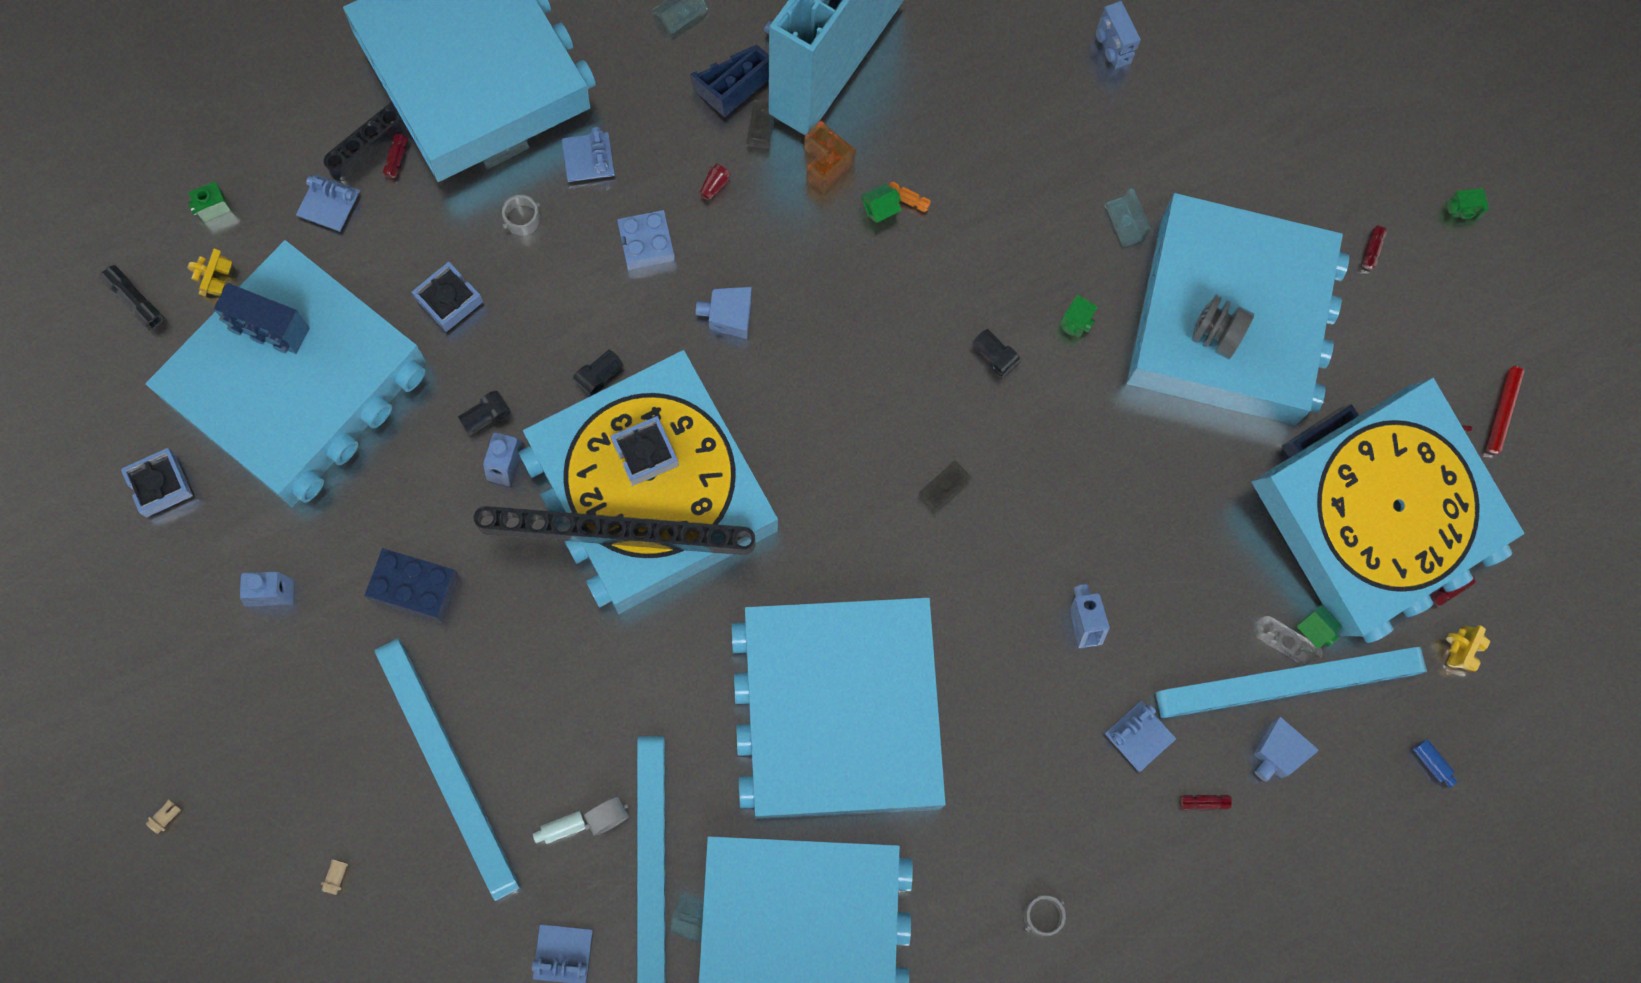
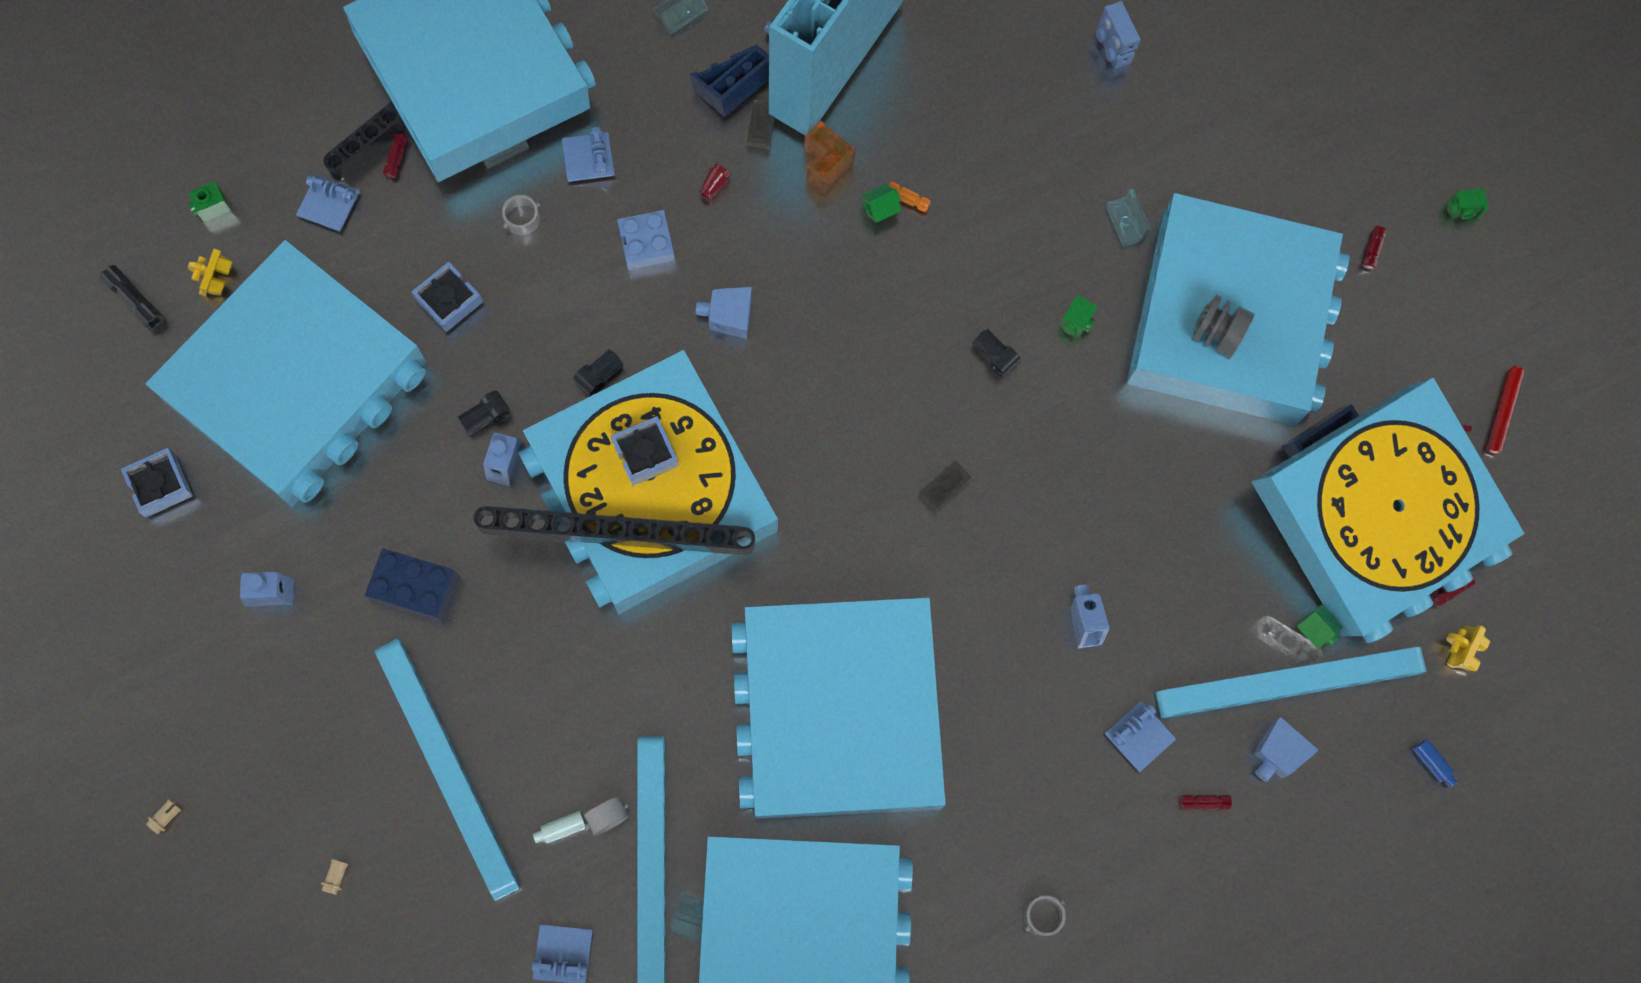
dark blue brick [214,283,310,354] -> none

